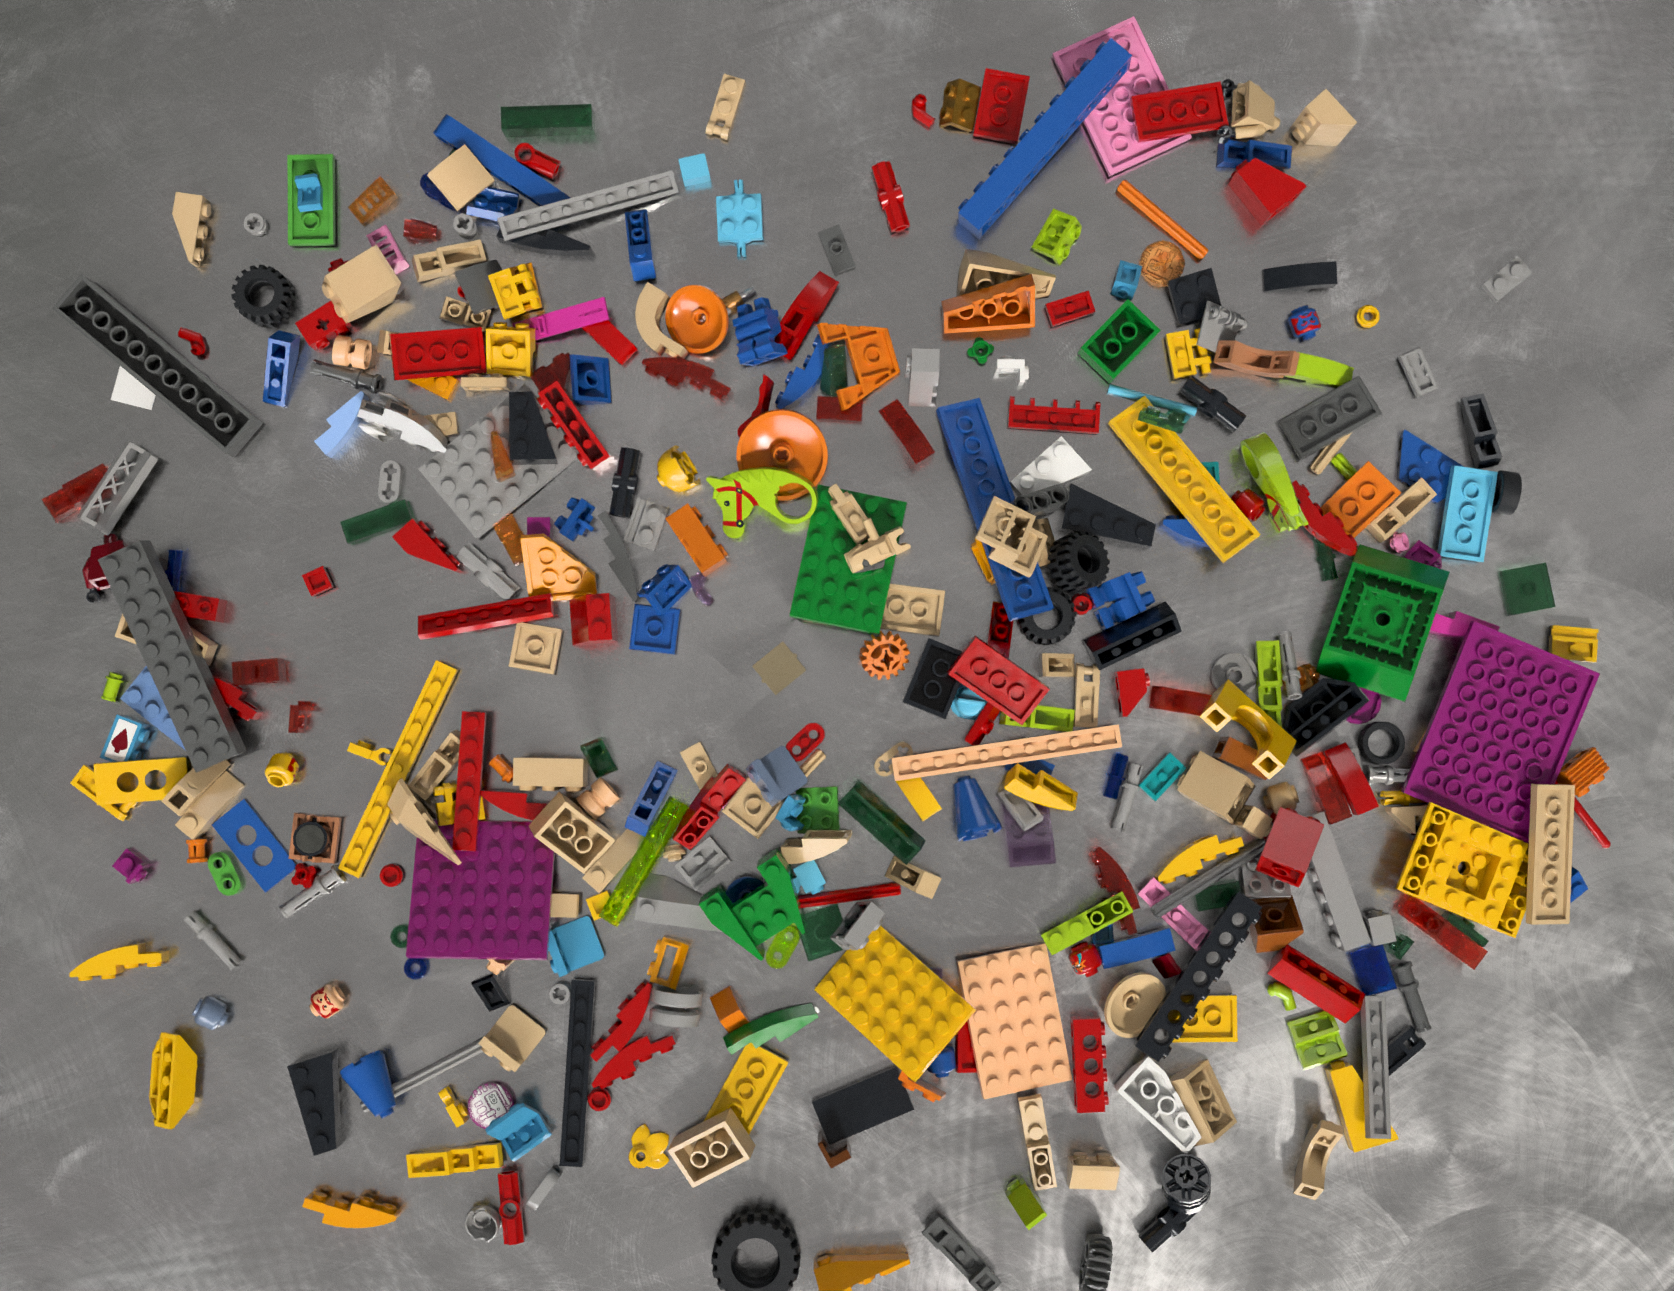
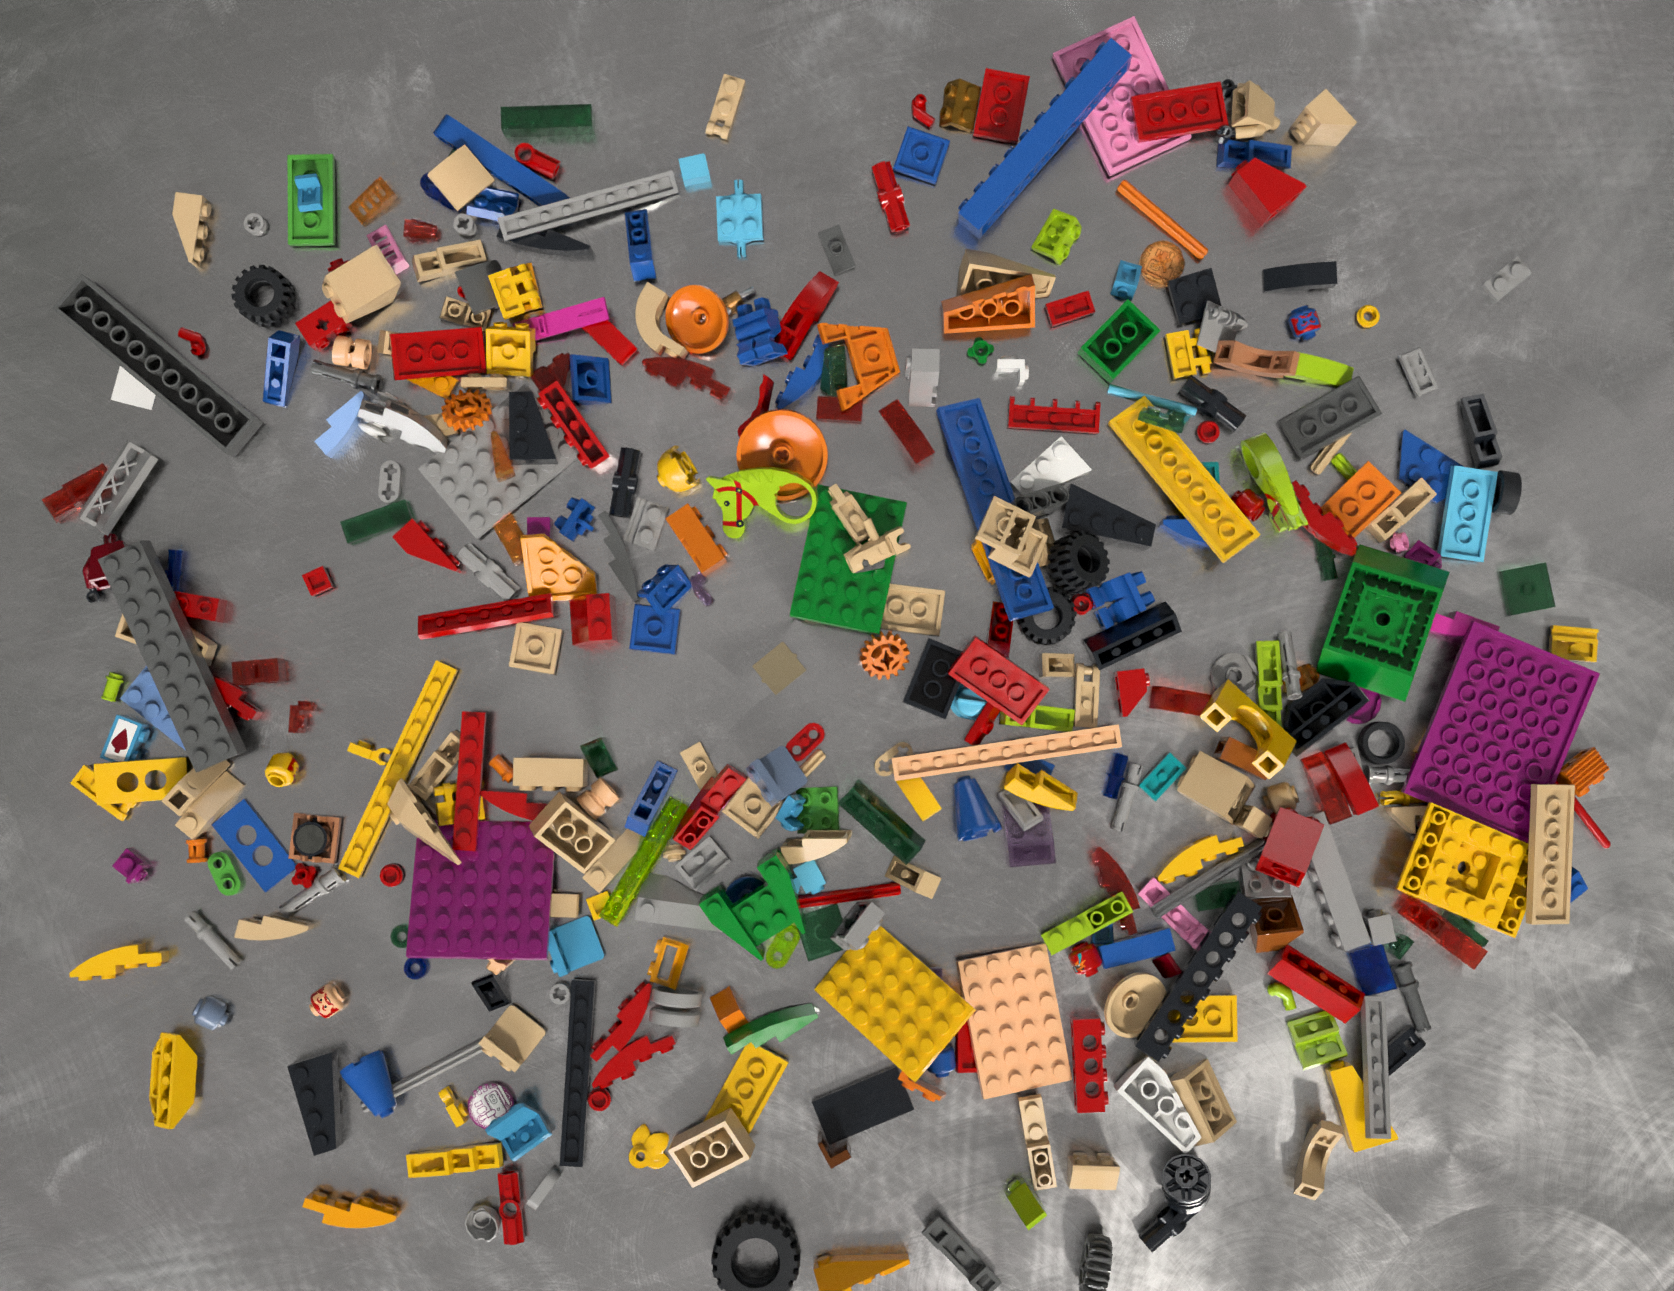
none -> tan slope [234,914,314,940]
none -> orange gear [441,389,492,432]
none -> blue plate [893,126,950,184]
none -> red plate [1197,420,1220,443]

